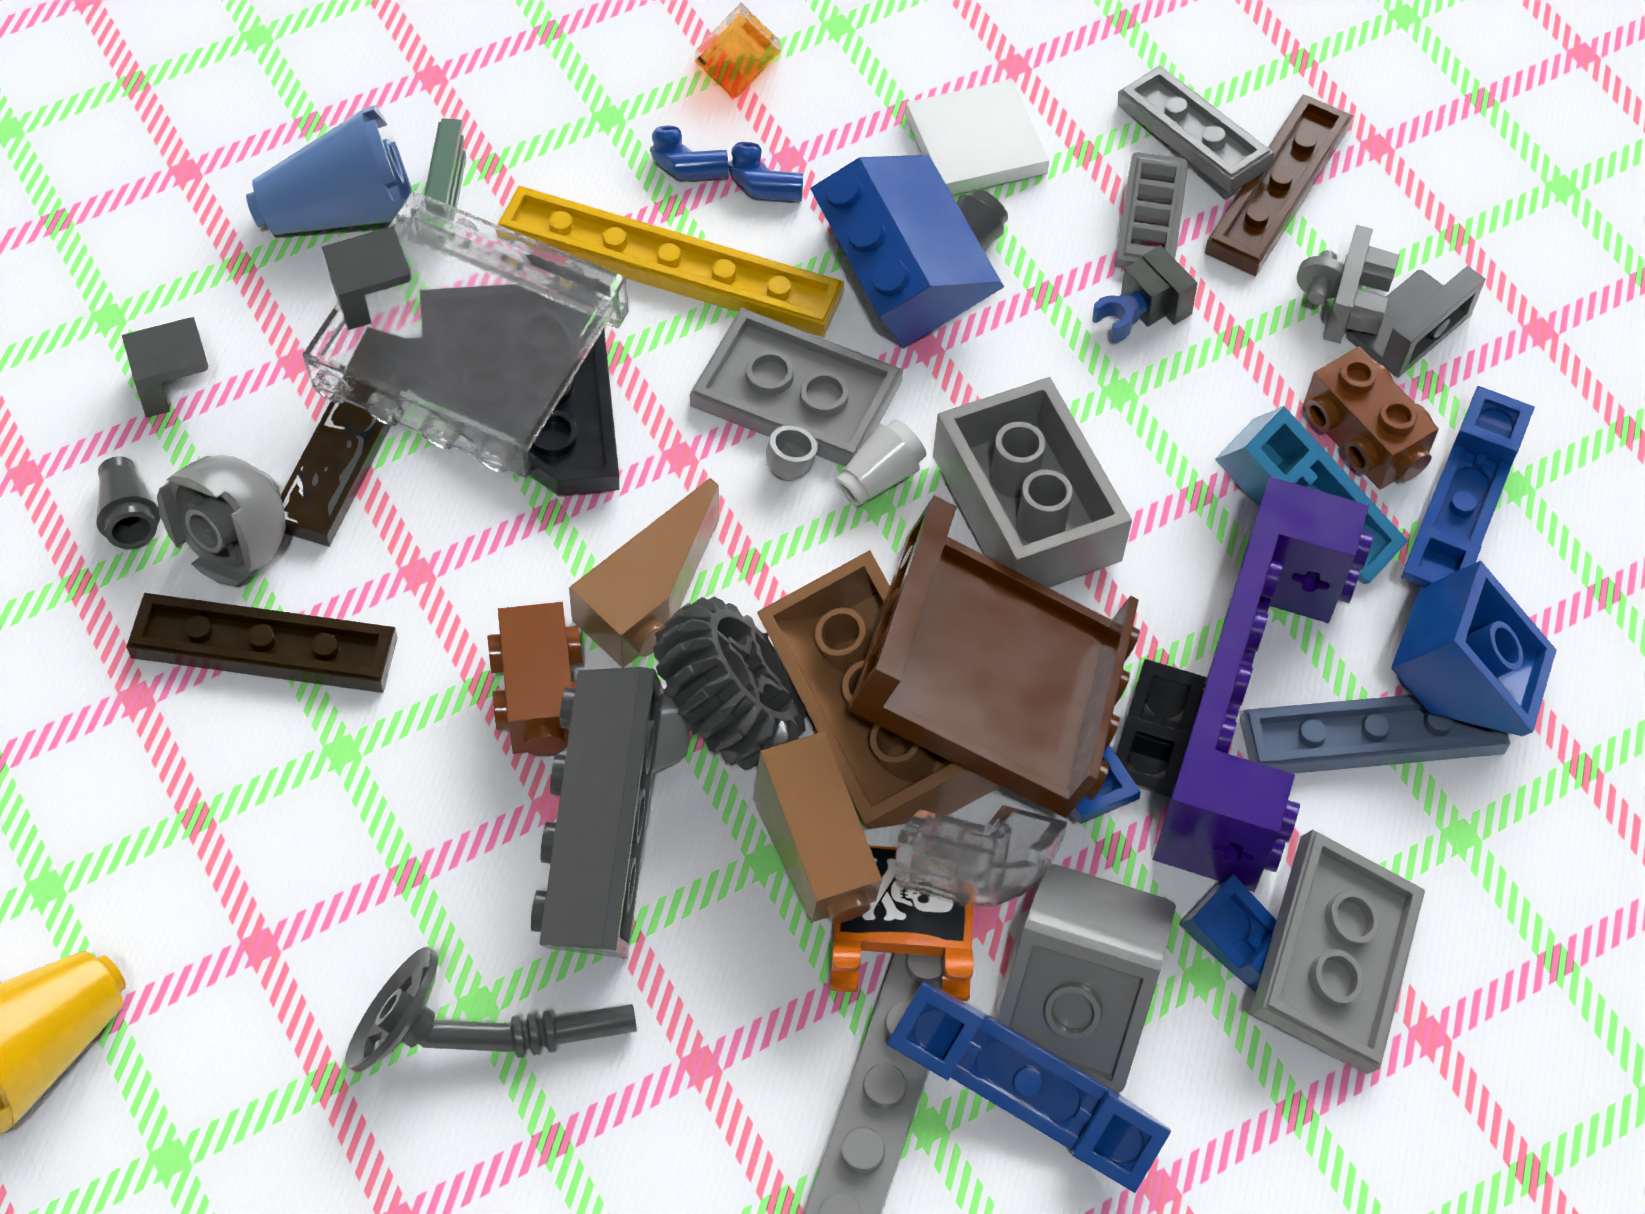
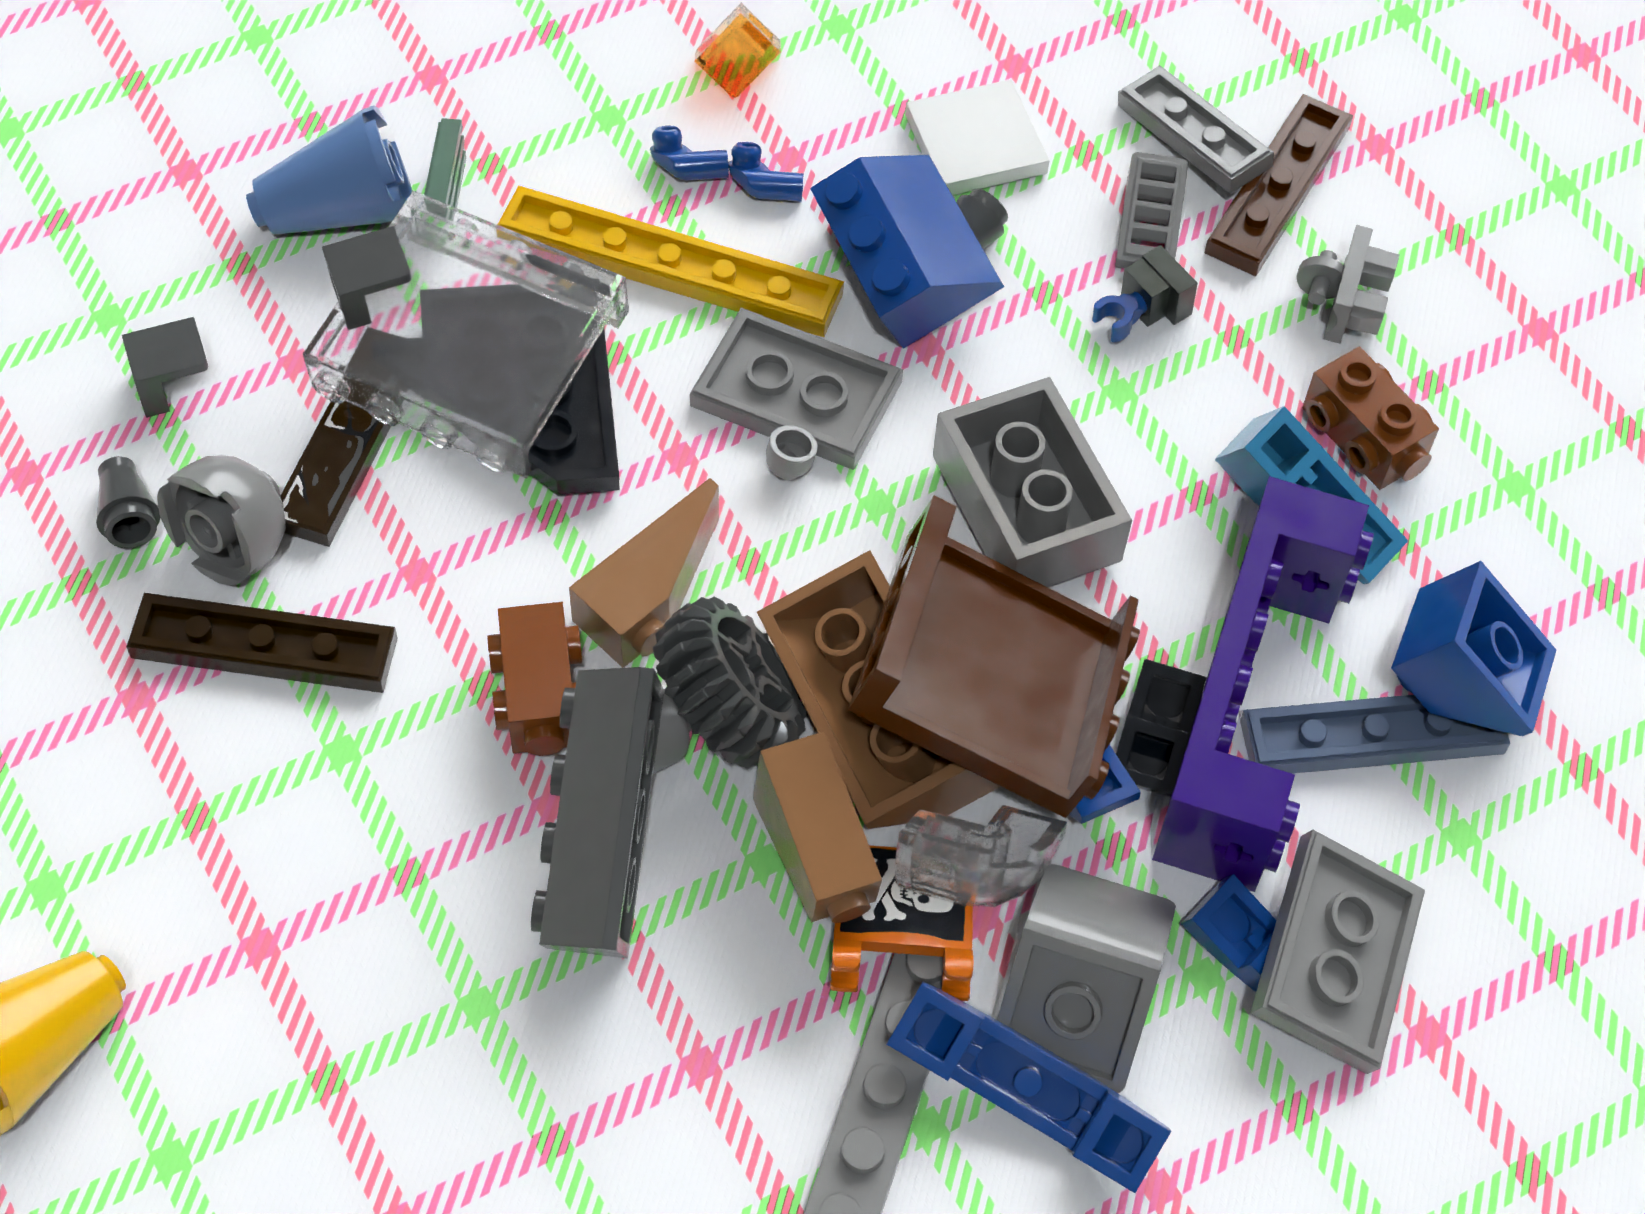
dark grey dish [345,947,637,1073] -> none
white cone [835,419,927,507] -> none
panel [1346,265,1486,378] -> none
blue slope [1400,385,1535,587] -> none

